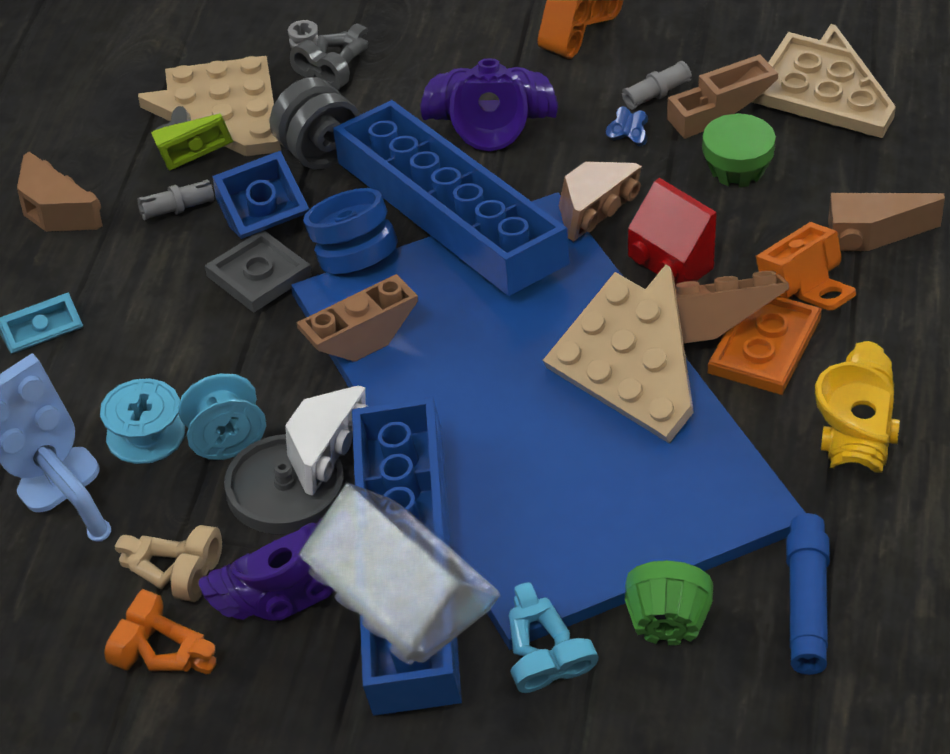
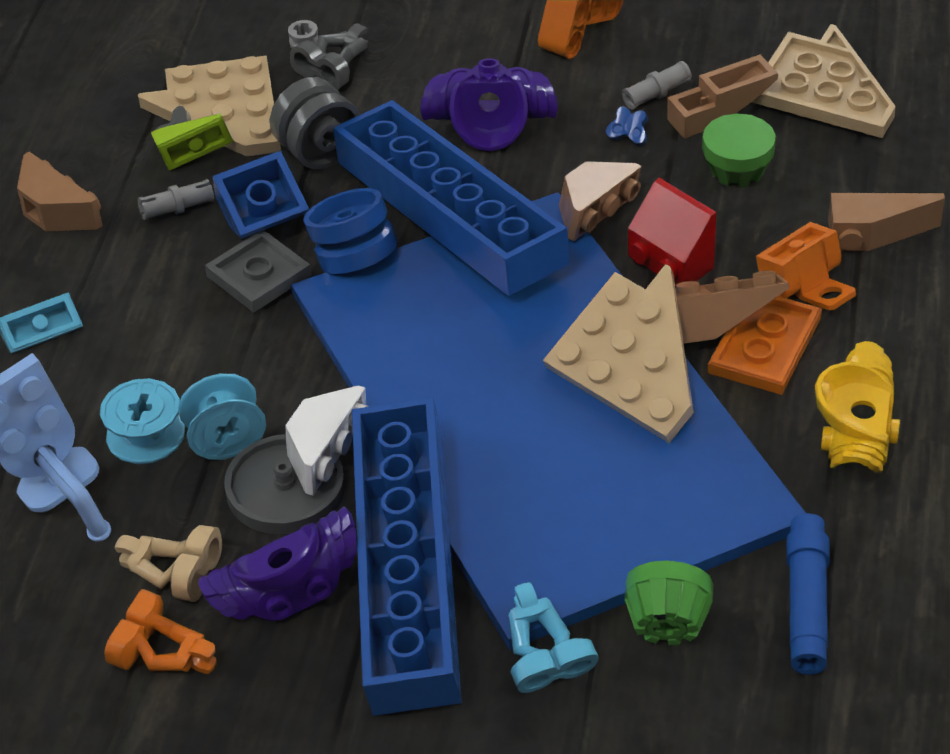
medium nougat slope [297,274,418,362] -> none
clear windscreen [298,483,500,665] -> none

